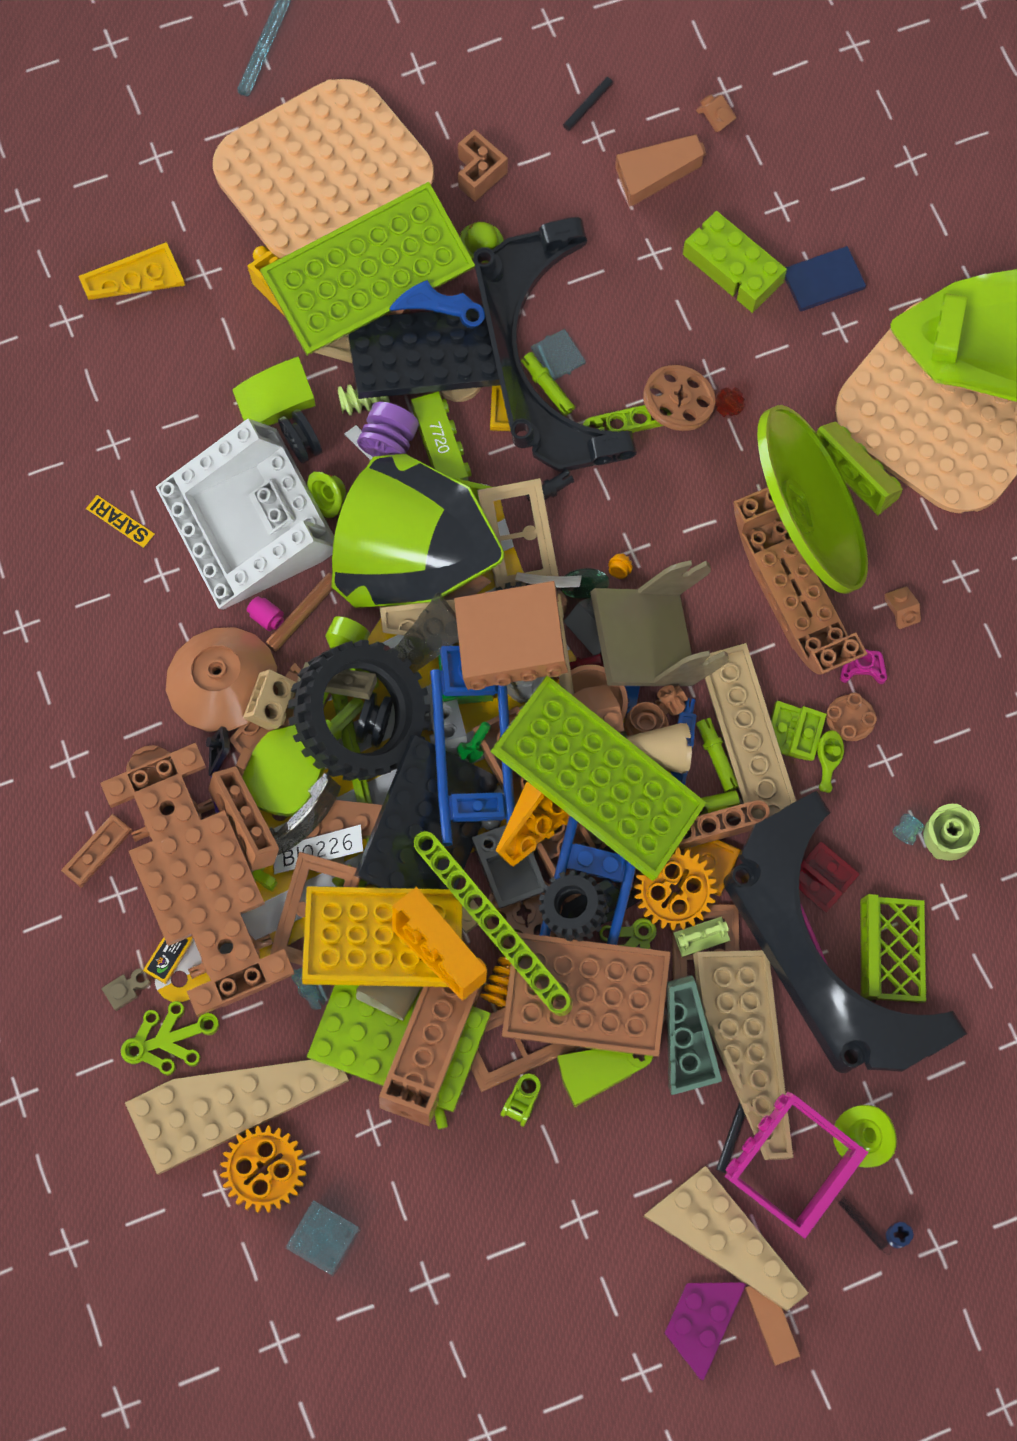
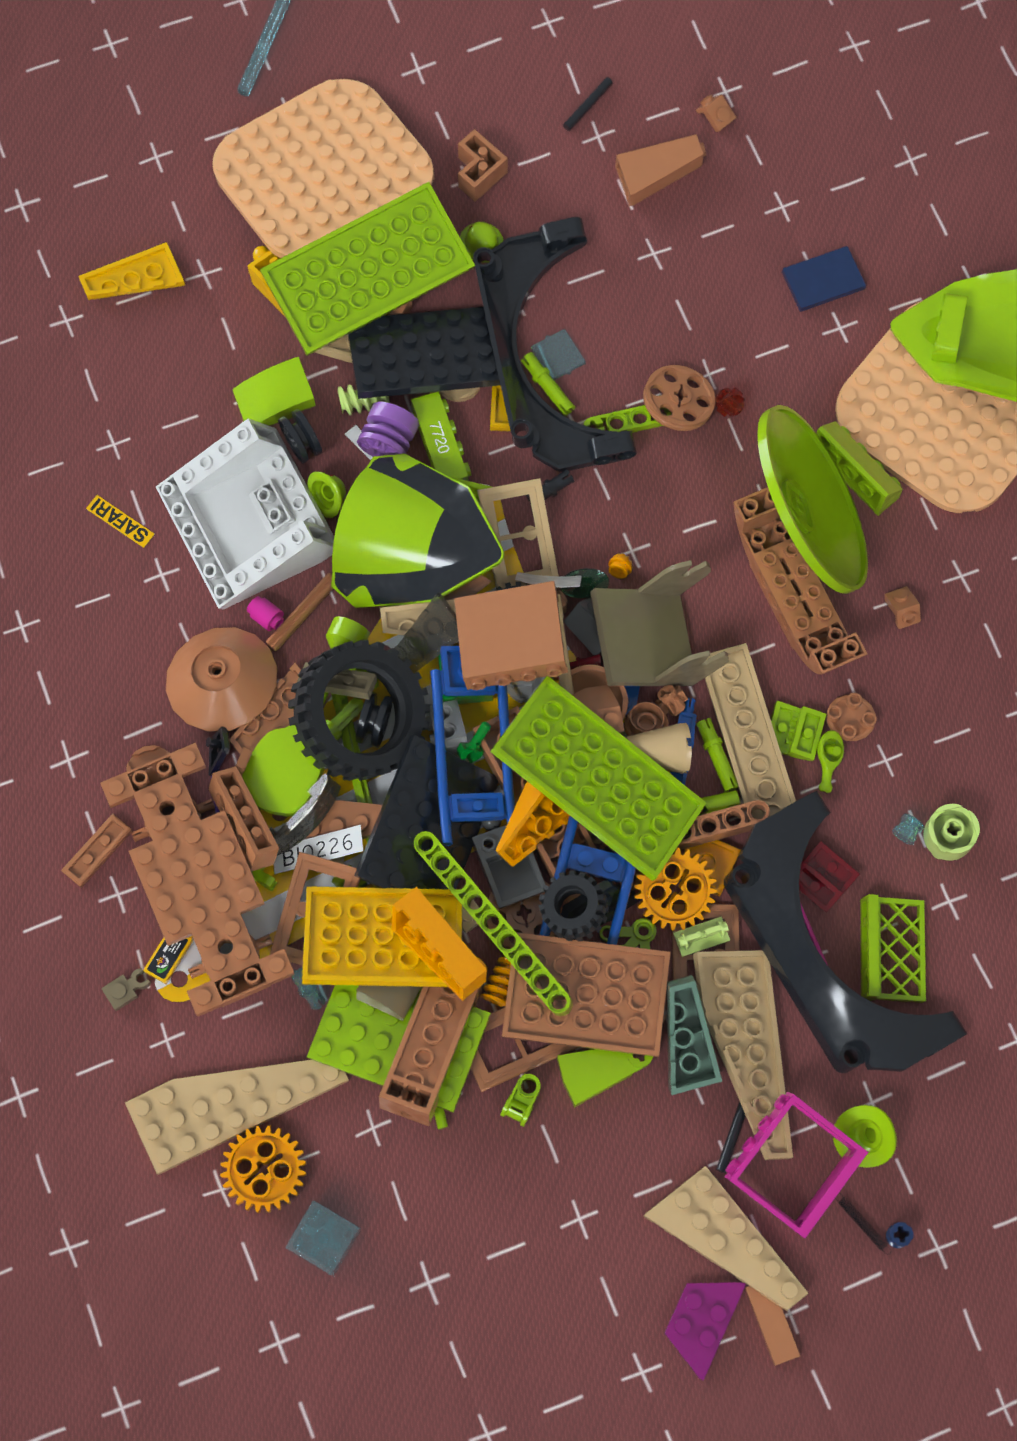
lime plant [121,1001,219,1076] -> none
tan brick [243,670,296,730] -> none
blue piece [389,280,485,328] -> none
lime piece [683,210,787,313] -> none
dark pink piece [840,650,887,684] -> none

